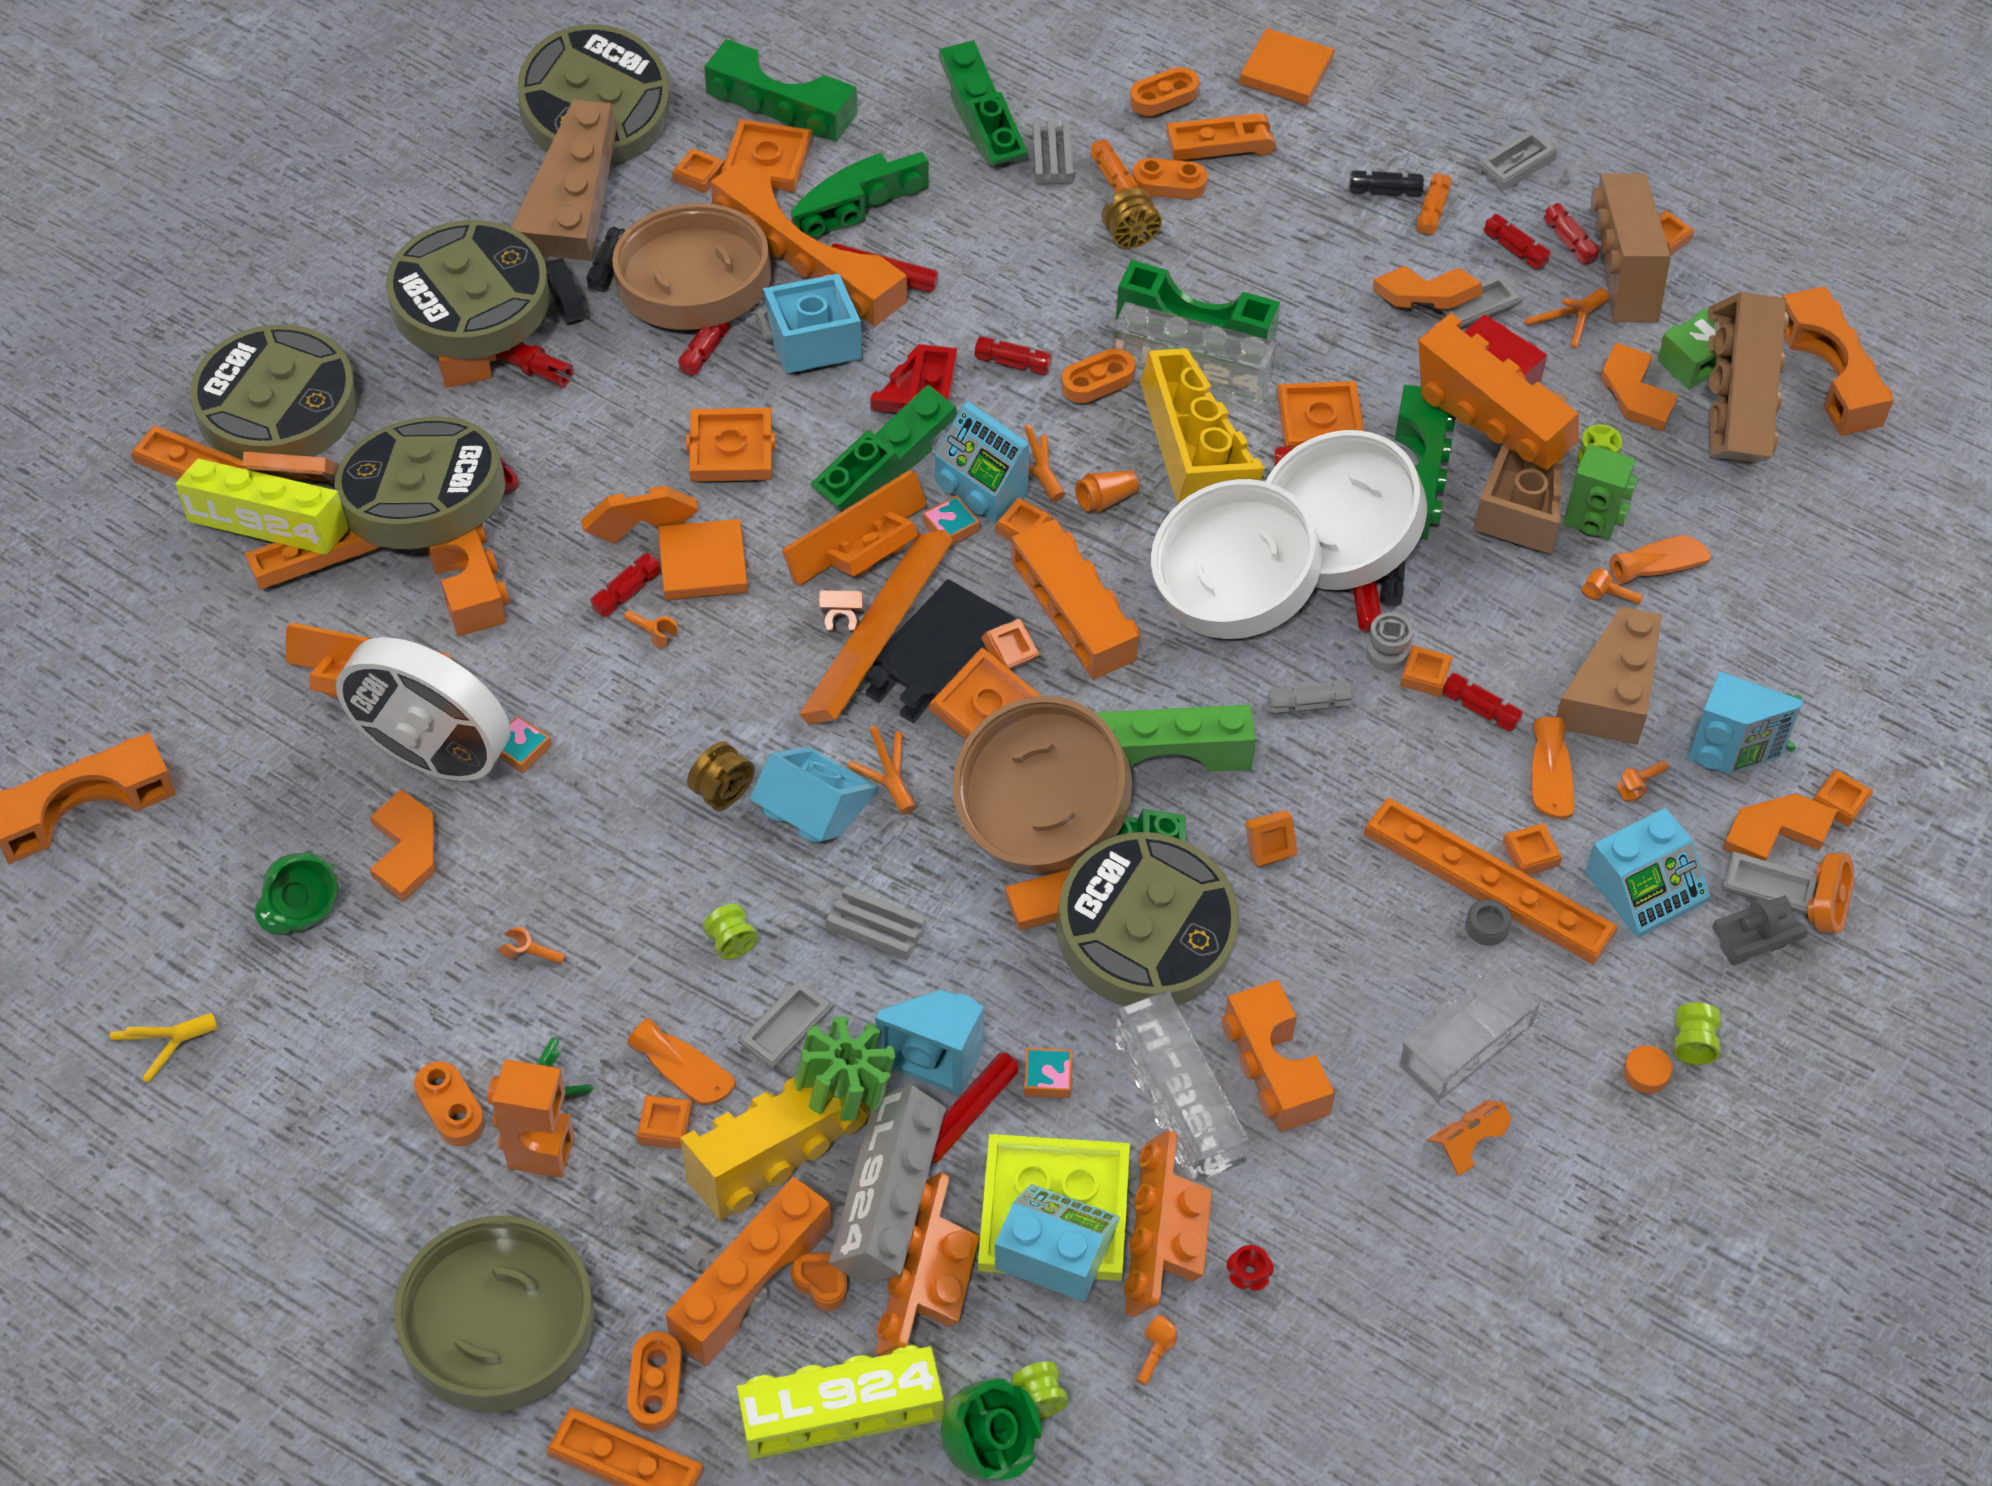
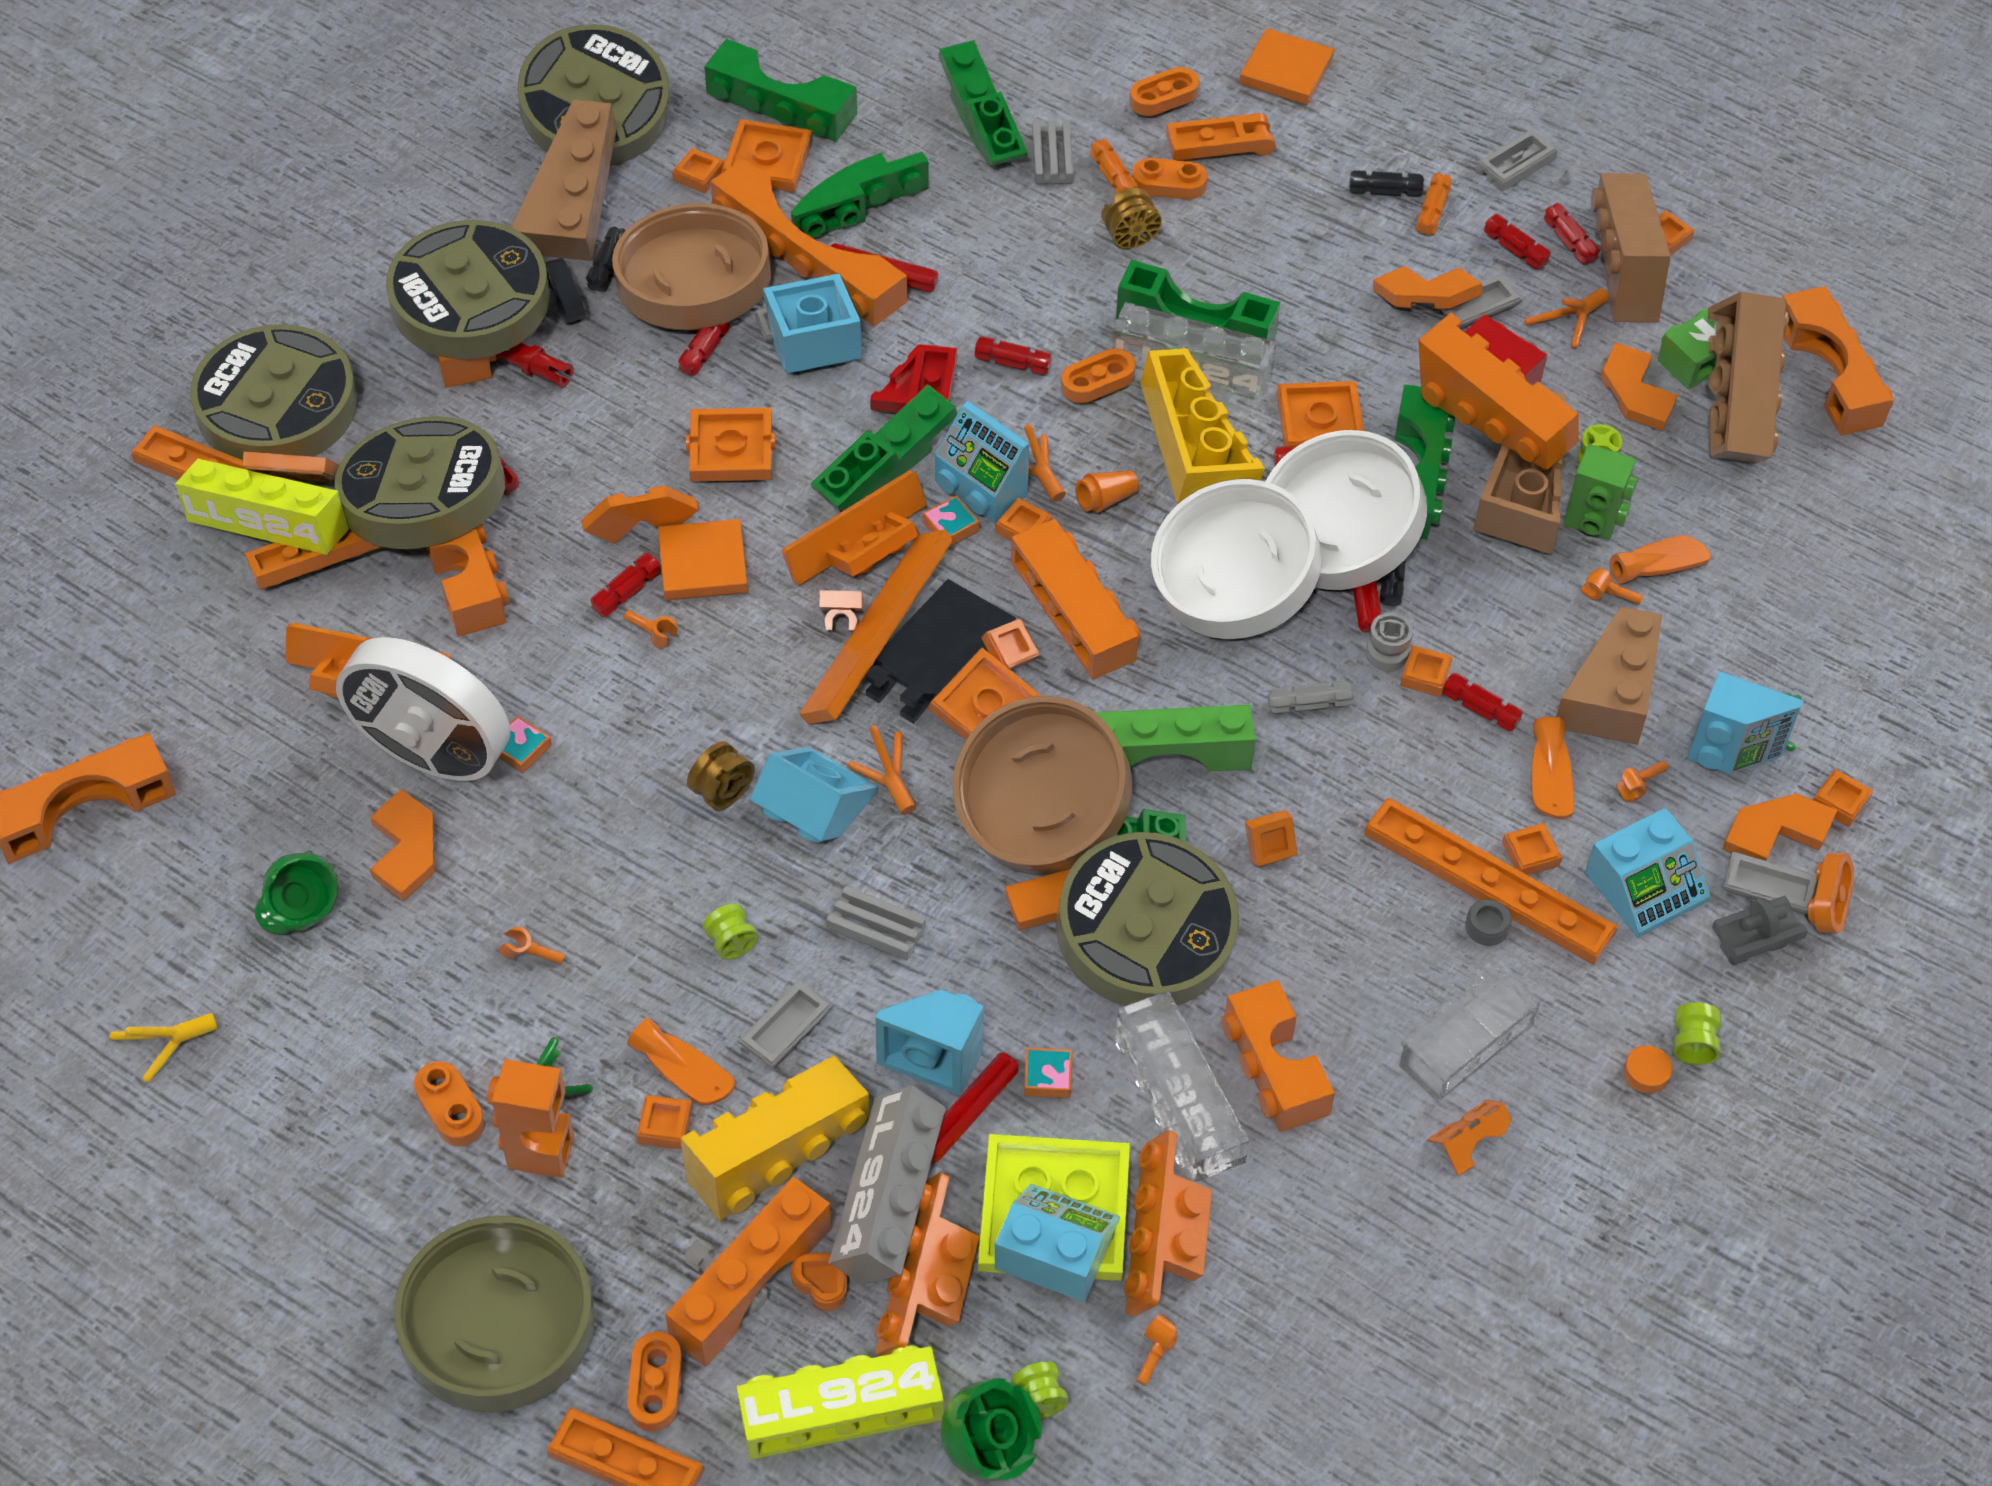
bright green gear [794,1016,895,1121] -> none
red plate [1226,1245,1274,1291] -> none

